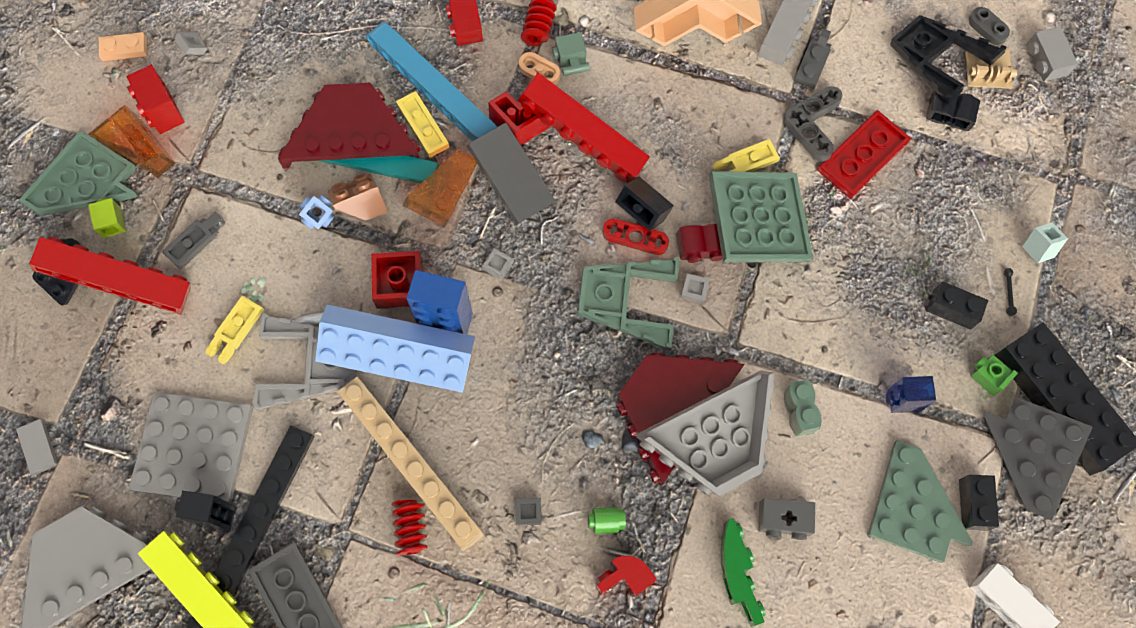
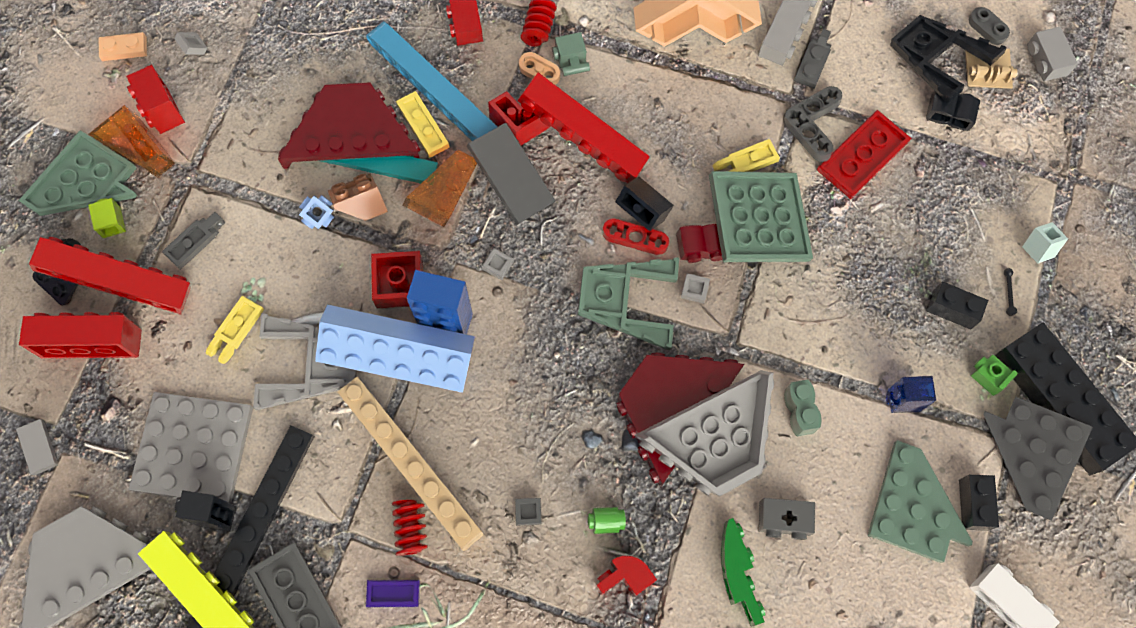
none -> red brick [19,312,142,359]
none -> dark purple tile [366,580,420,608]

